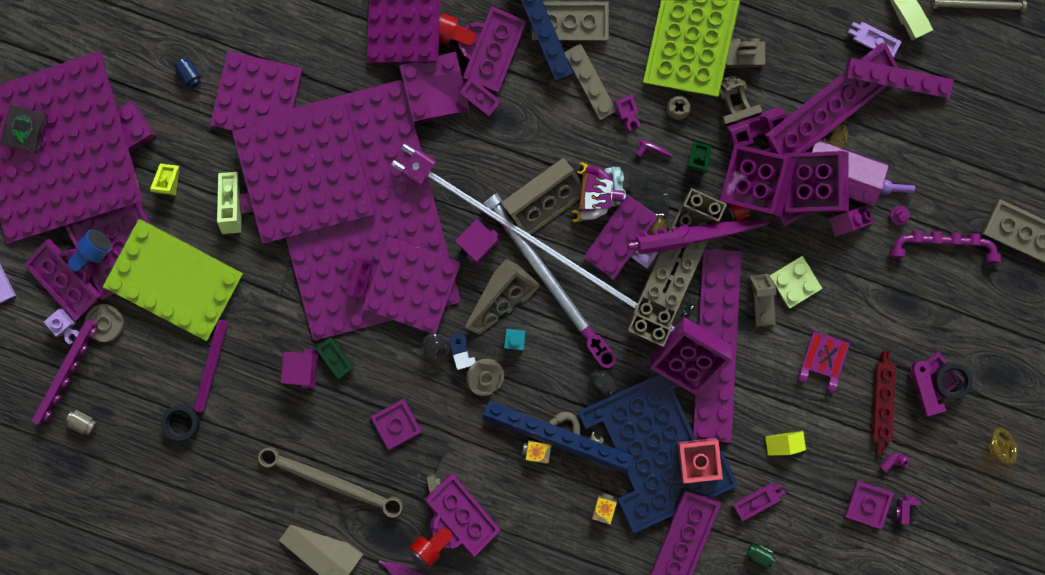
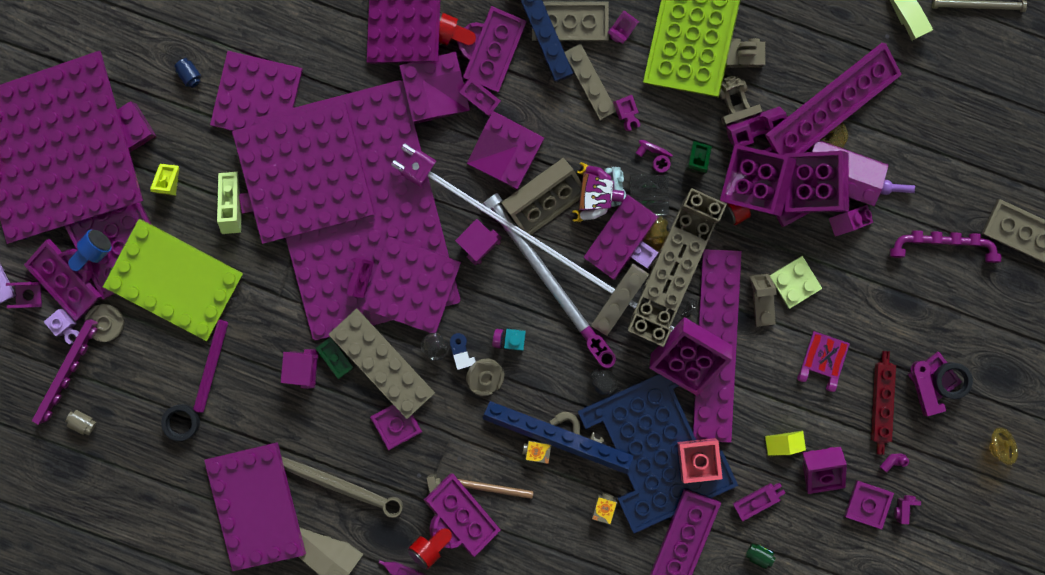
clear smoke slope [1,105,48,154] -> none
dark tan wedge [465,259,541,335] -> none
magenta piece [628,220,769,255] -> none
dark tan piece [667,96,691,120] -> none
magenta plate [844,58,954,98] -> none
lavender hinge [848,22,901,57] -> none
magenta plate [890,206,910,225] -> none
none -> magenta piece [6,282,42,308]
none -> magenta plate [204,442,306,571]
none -> dark tan plate [328,308,435,419]
none -> medium nougat bar [458,479,533,499]
none -> magenta slope [467,111,544,190]
none -> magenta tile [492,329,504,348]
none -> dark tan plate [591,263,649,336]
none -> magenta bracket [608,11,639,44]
none -> magenta bush [653,155,670,173]
none -> magenta slope [803,447,847,494]

